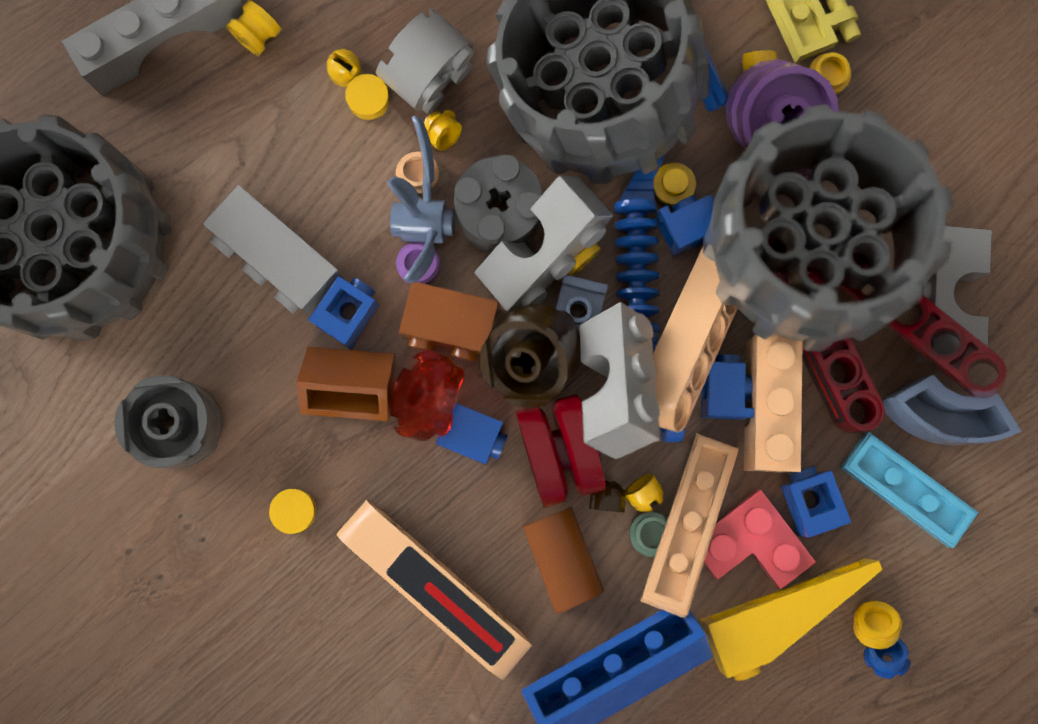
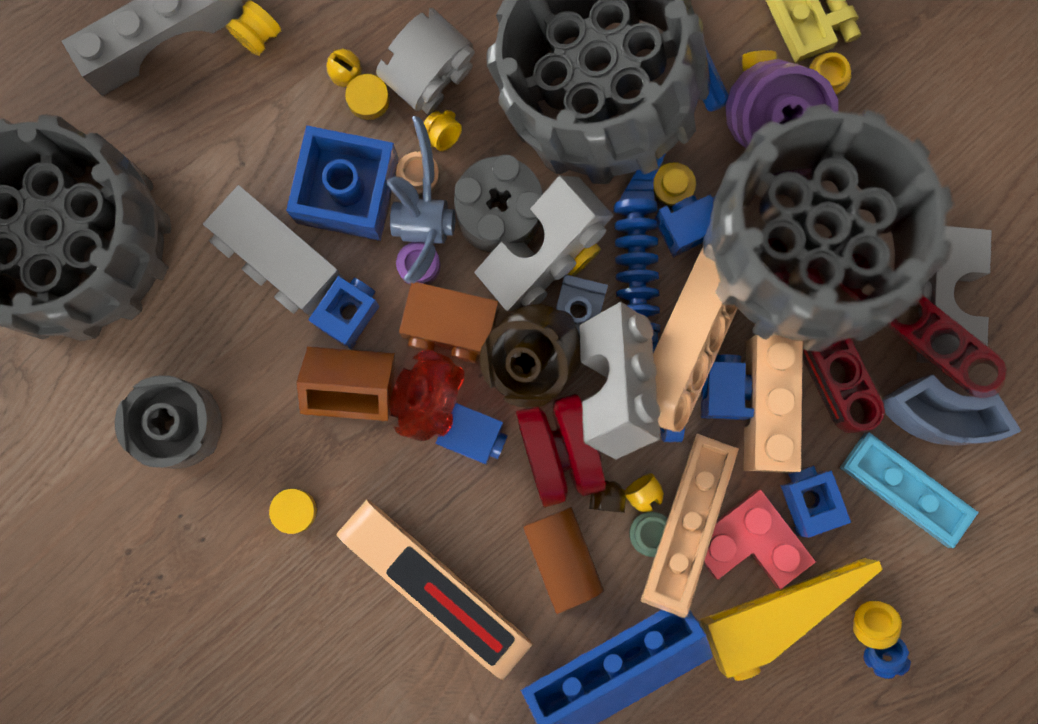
none -> blue brick [286,125,399,241]

